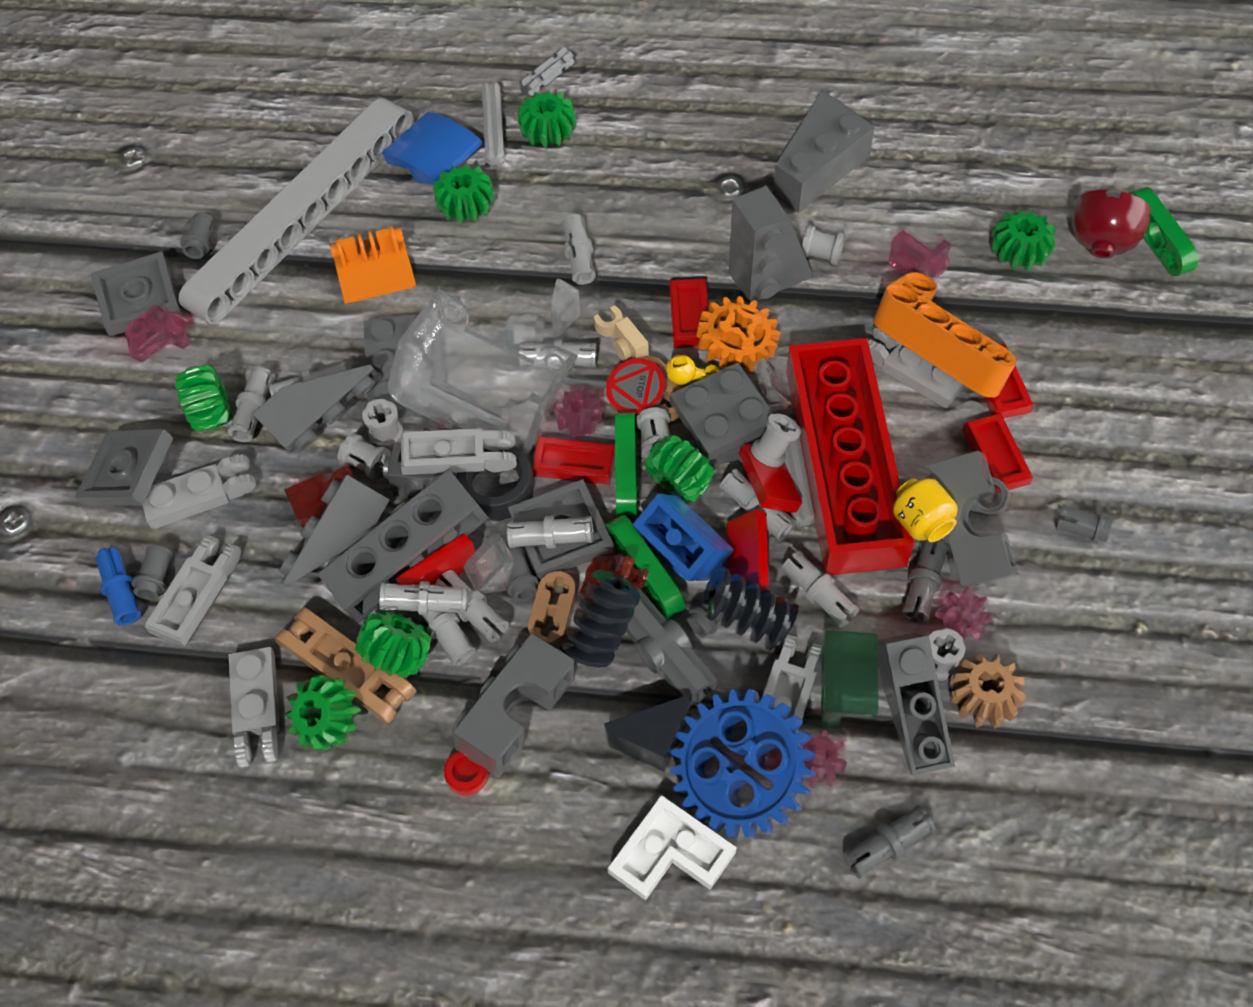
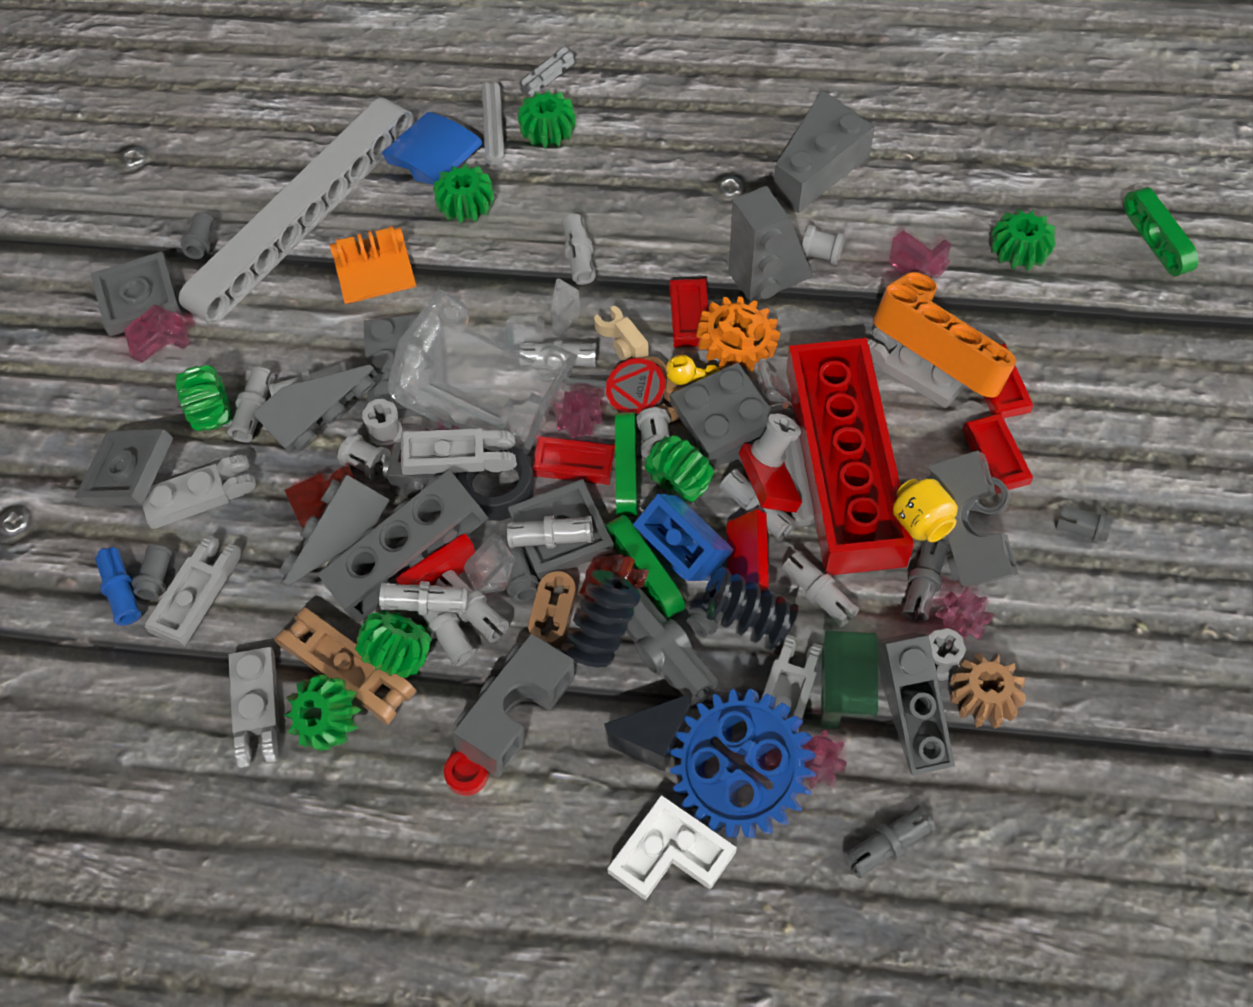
dark red cylinder [1072,189,1151,259] -> none

